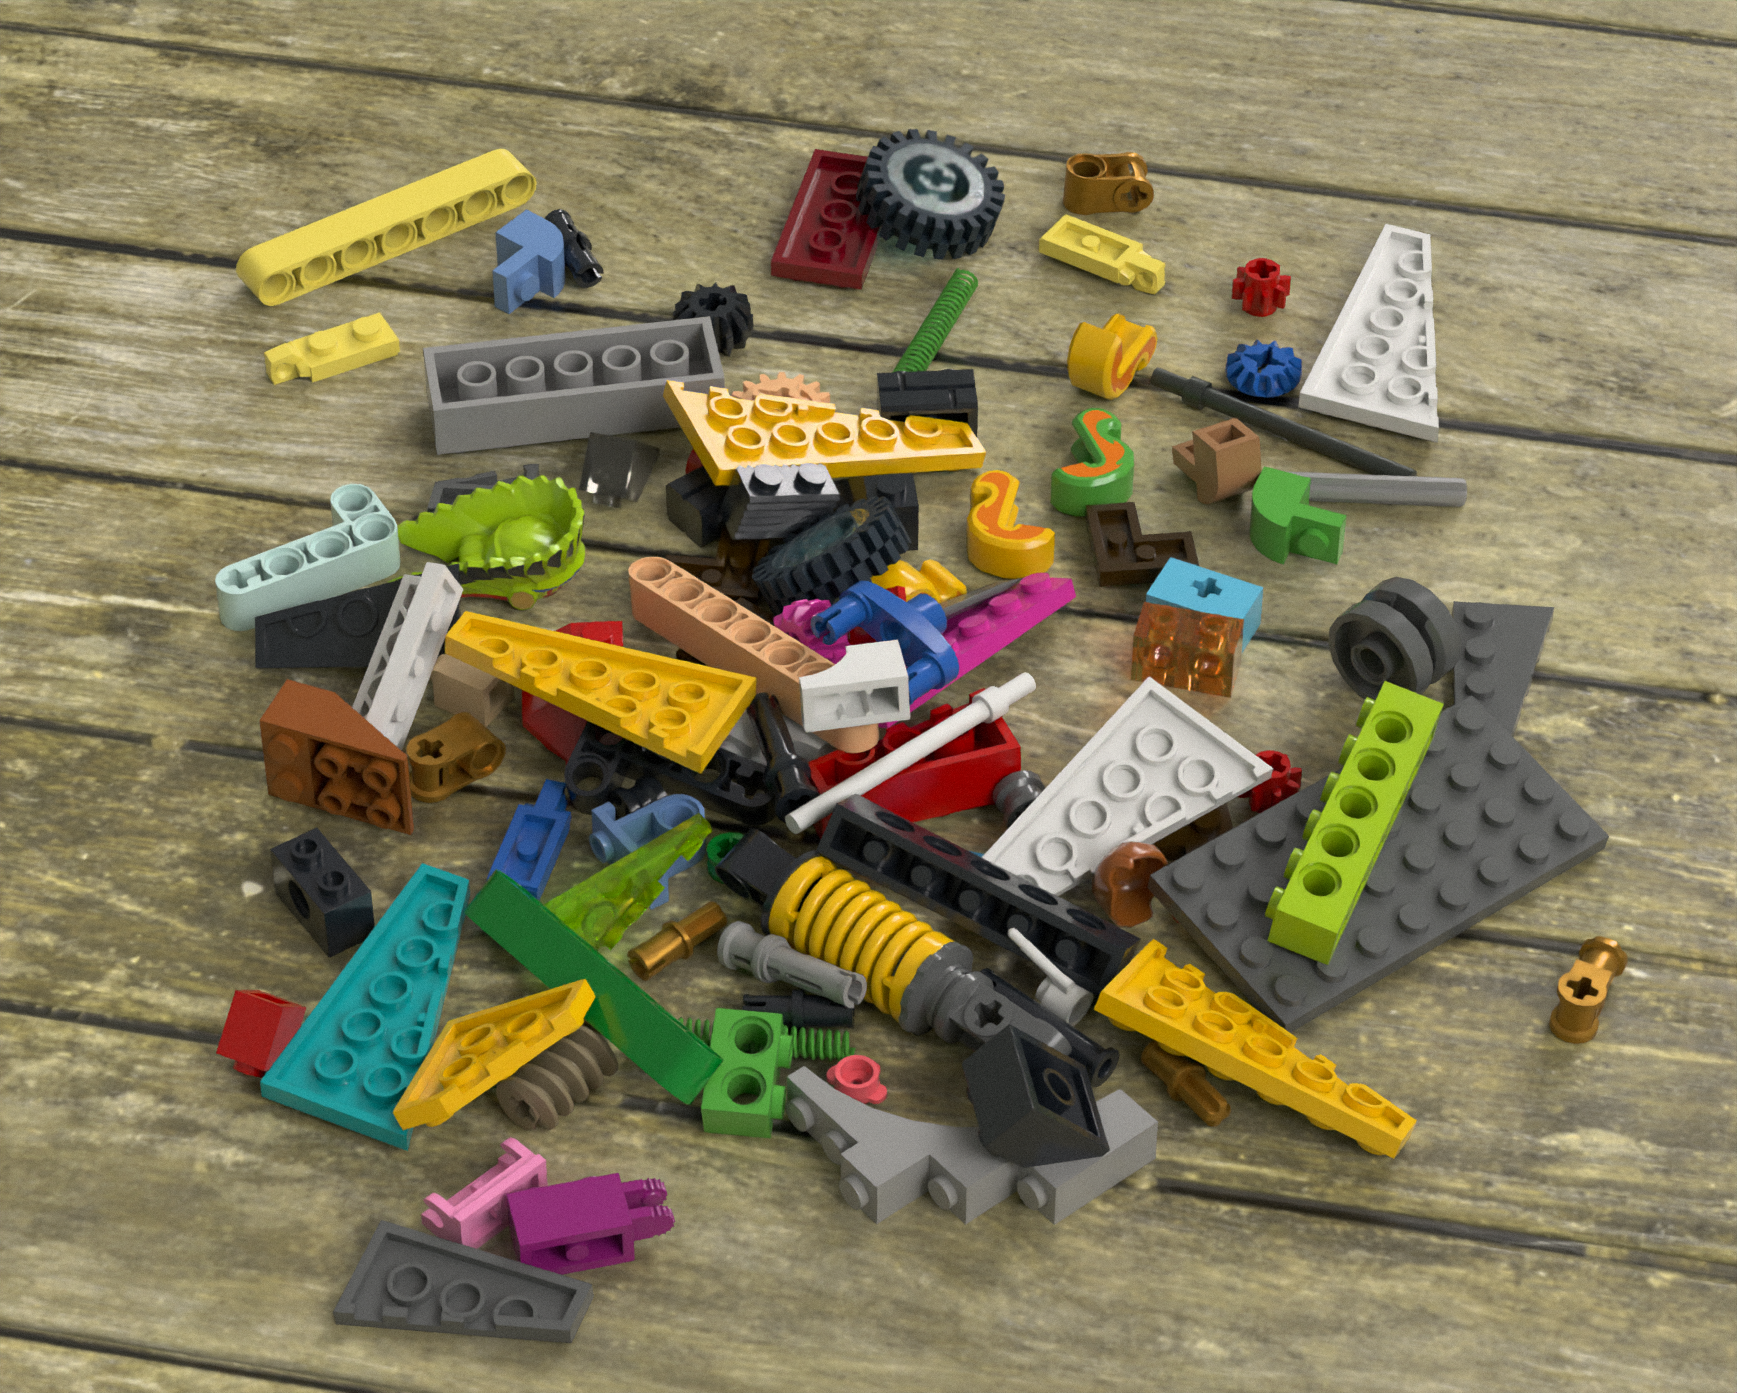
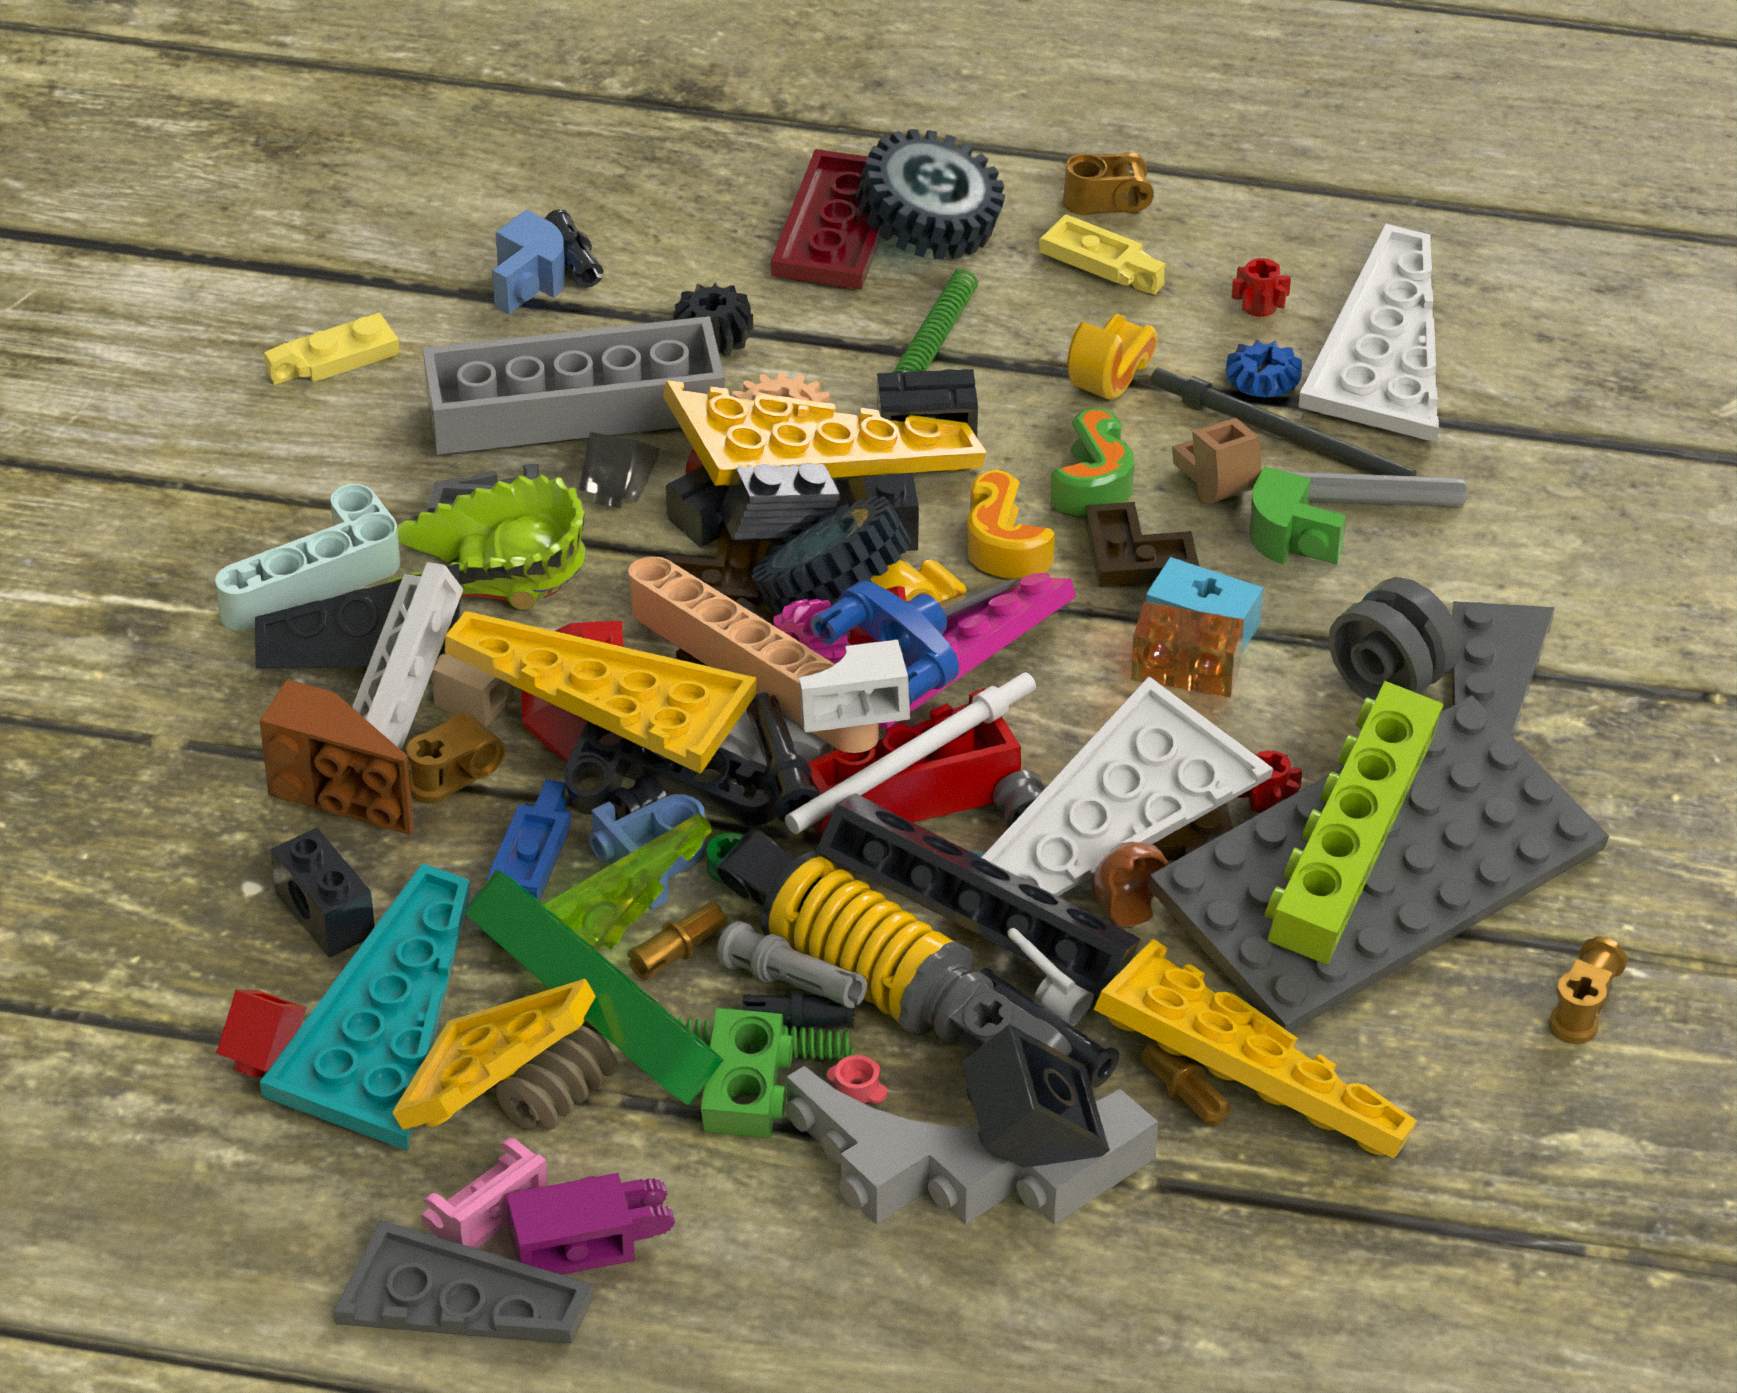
light yellow beam [236,149,537,306] -> none

